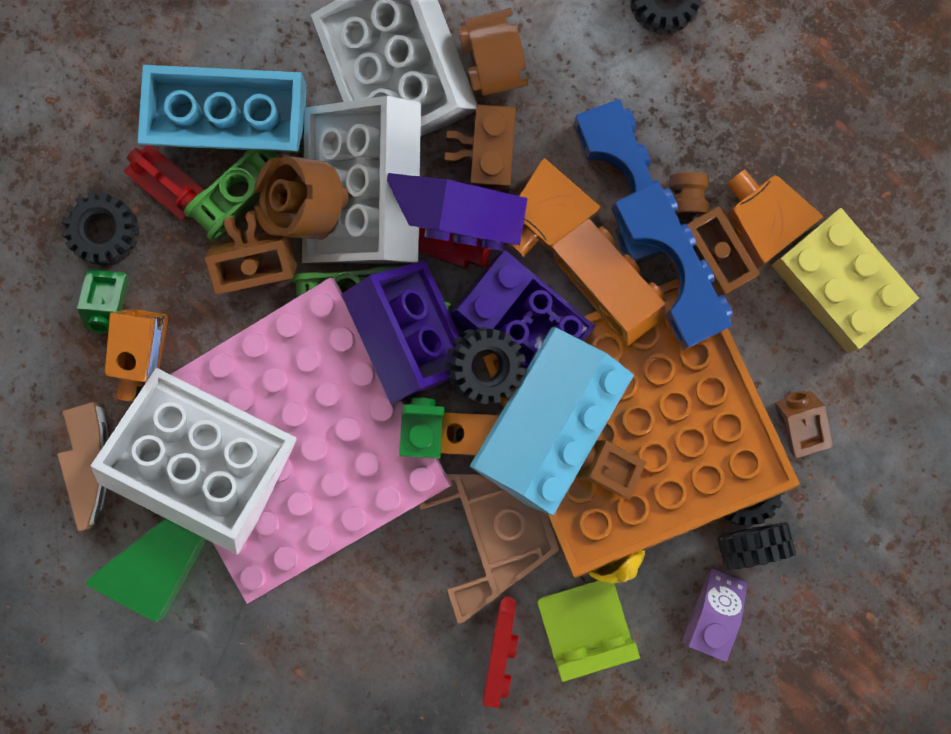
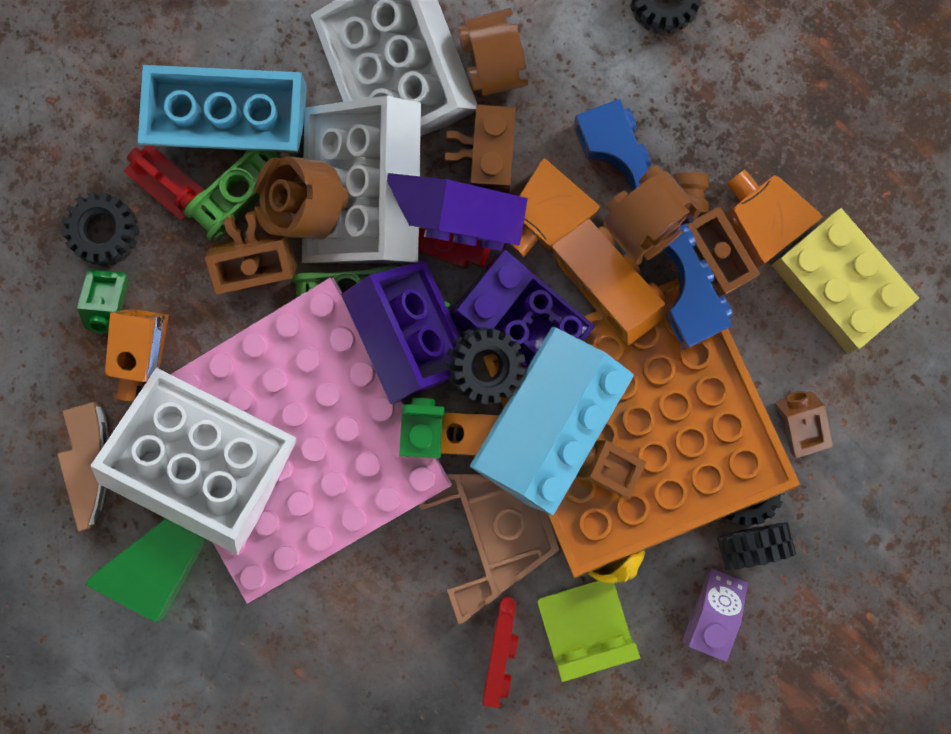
none -> dark orange brick [604,165,701,265]

